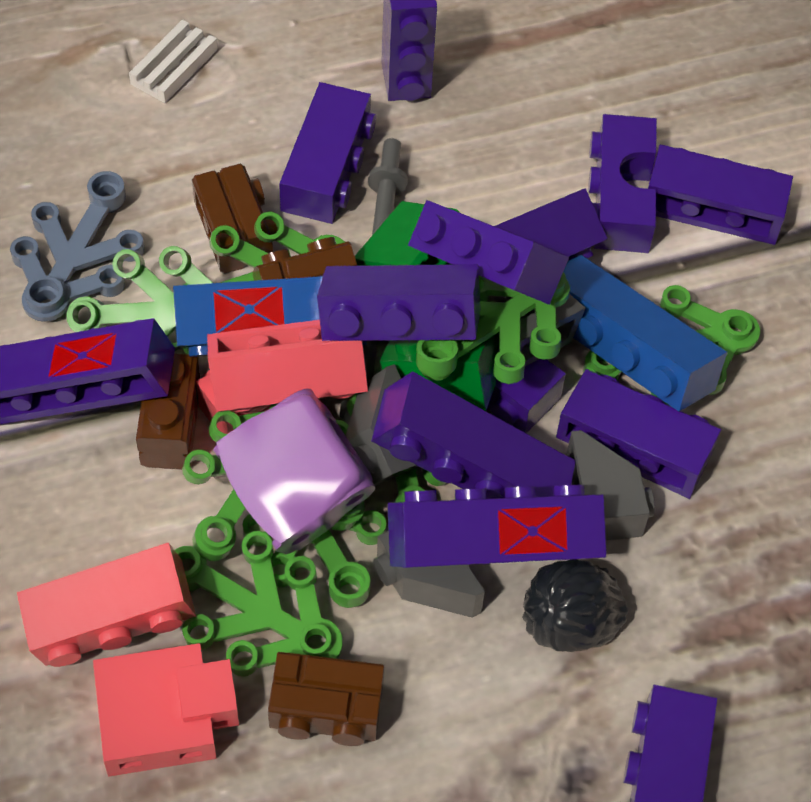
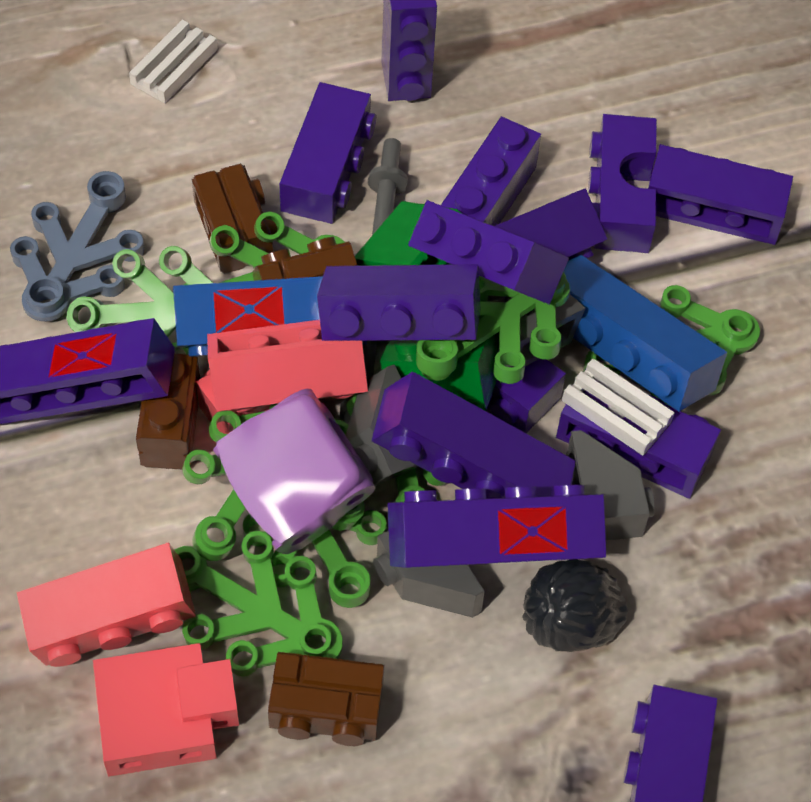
none -> dark purple brick [441,116,541,226]
none -> white tile [562,358,674,456]

